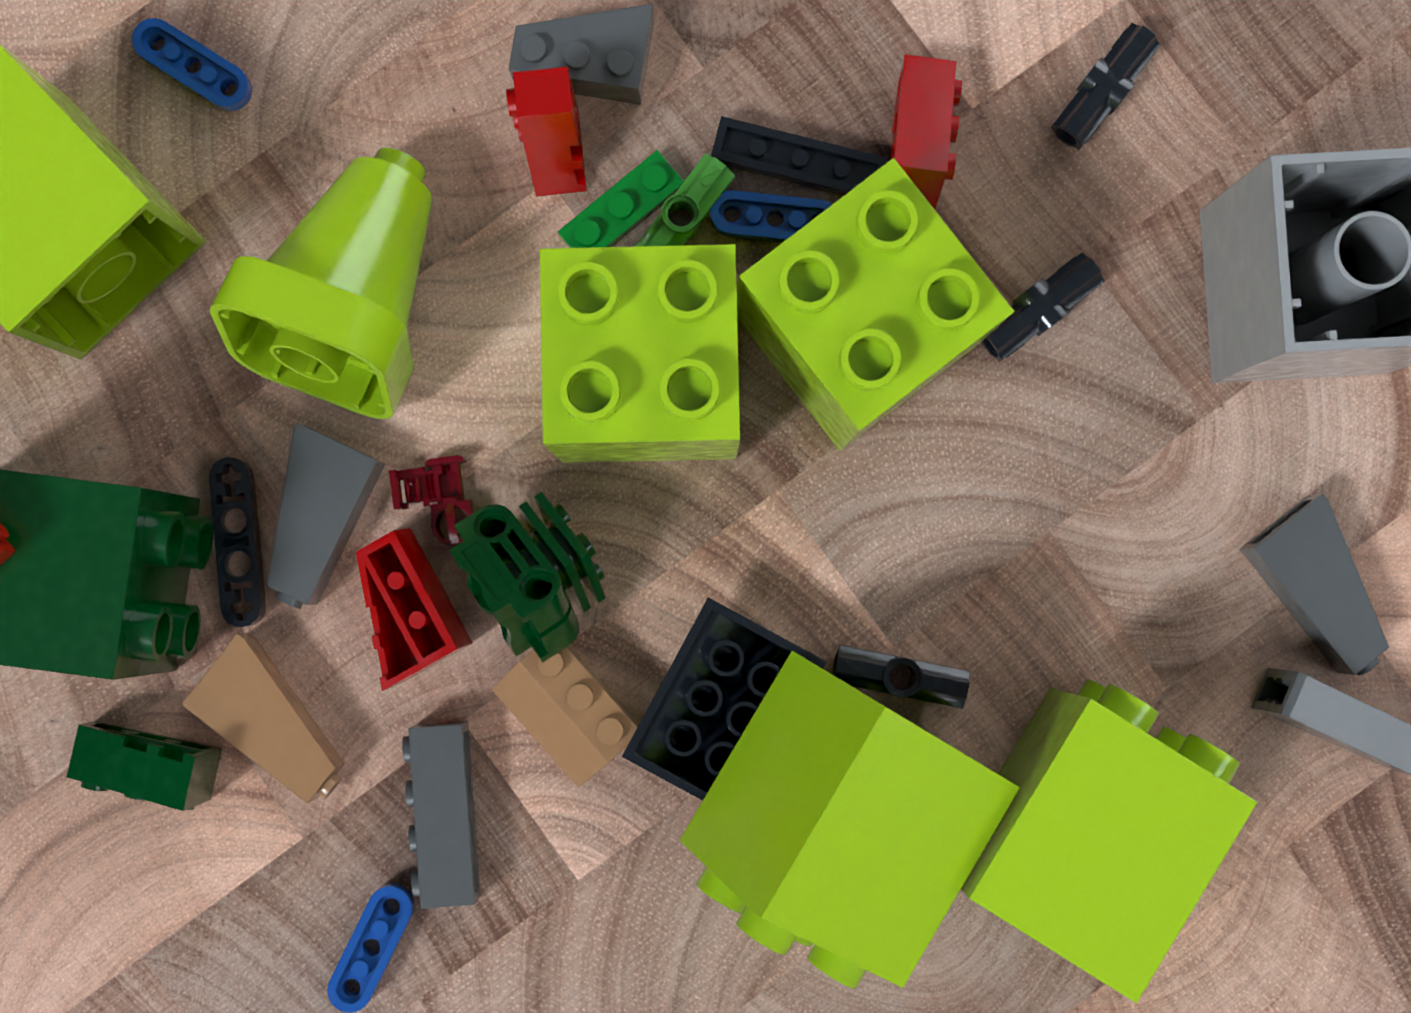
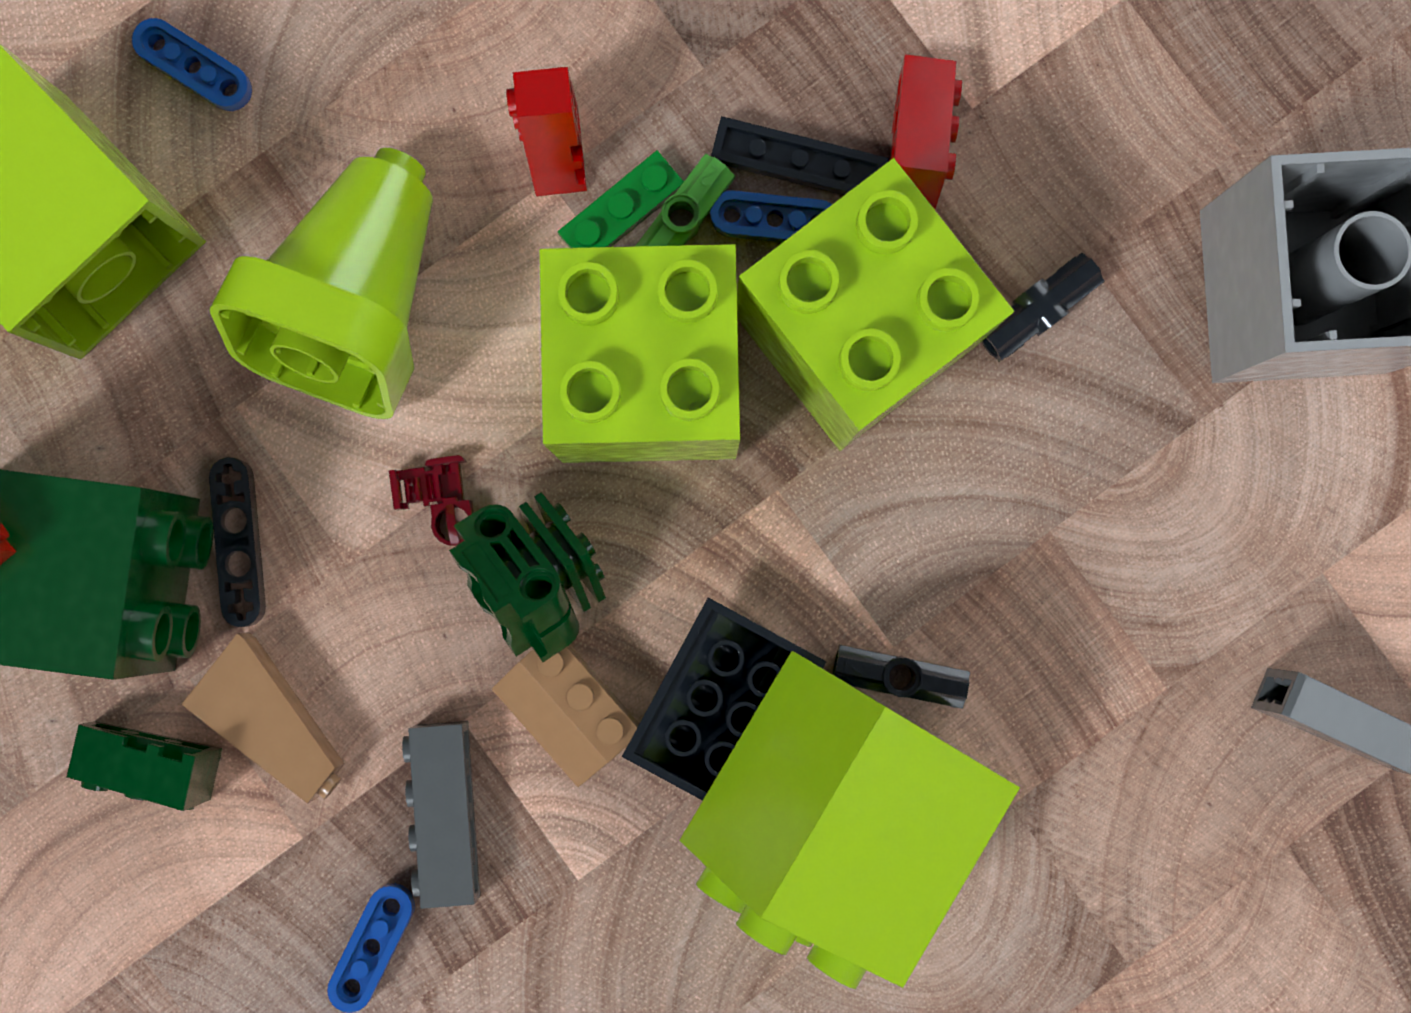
dark grey slope [267,423,385,609] -> none
red wedge [356,528,473,691] -> none
dark grey wedge [509,4,655,105] -> none
lime brick [961,679,1258,1004] -> none
black piece [1051,23,1161,150] -> none
dark grey slope [1239,494,1389,675] -> none

